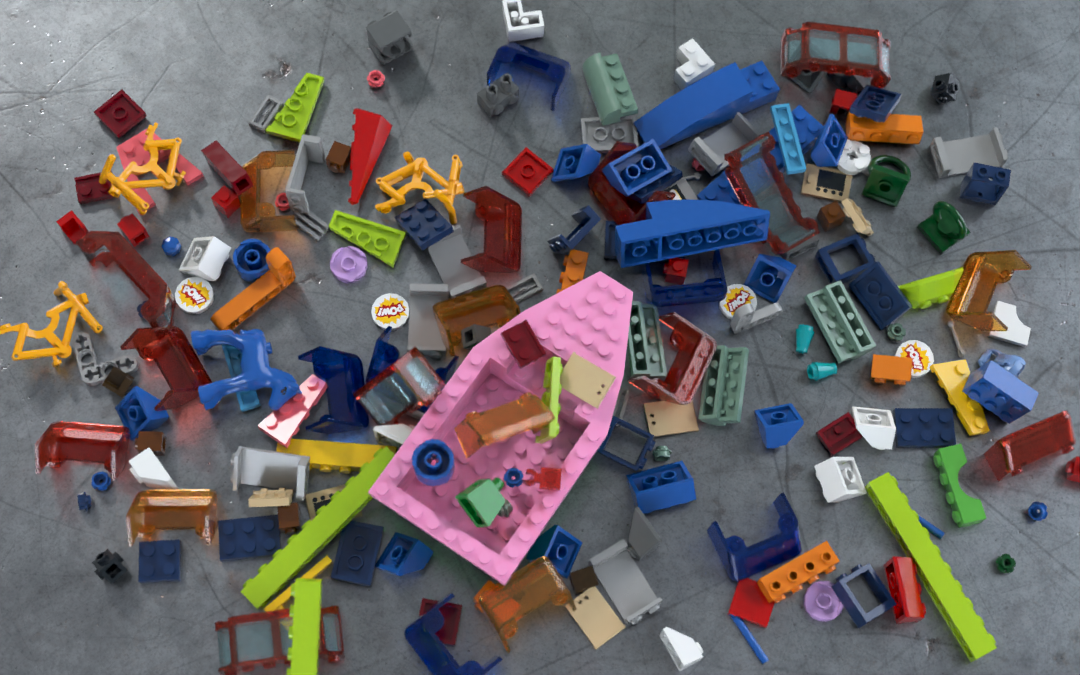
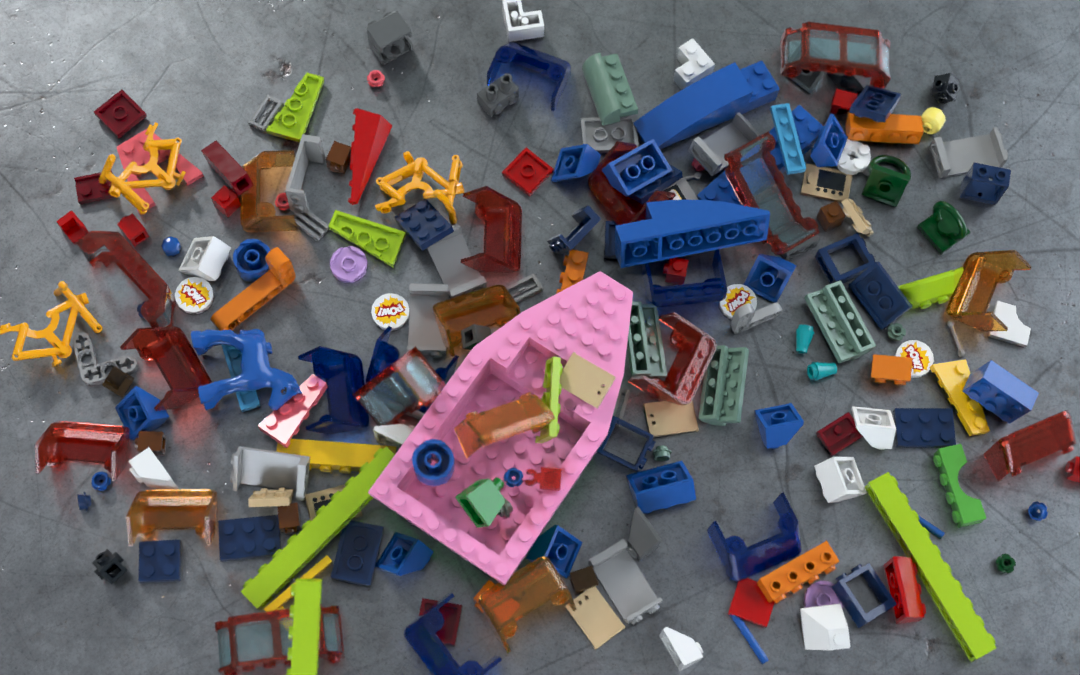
dark red plate [500,320,546,369] -> none
medium blue piece [978,349,1026,378] -> none
none -> white slope [800,604,850,650]
none -> light yellow head [921,107,946,135]

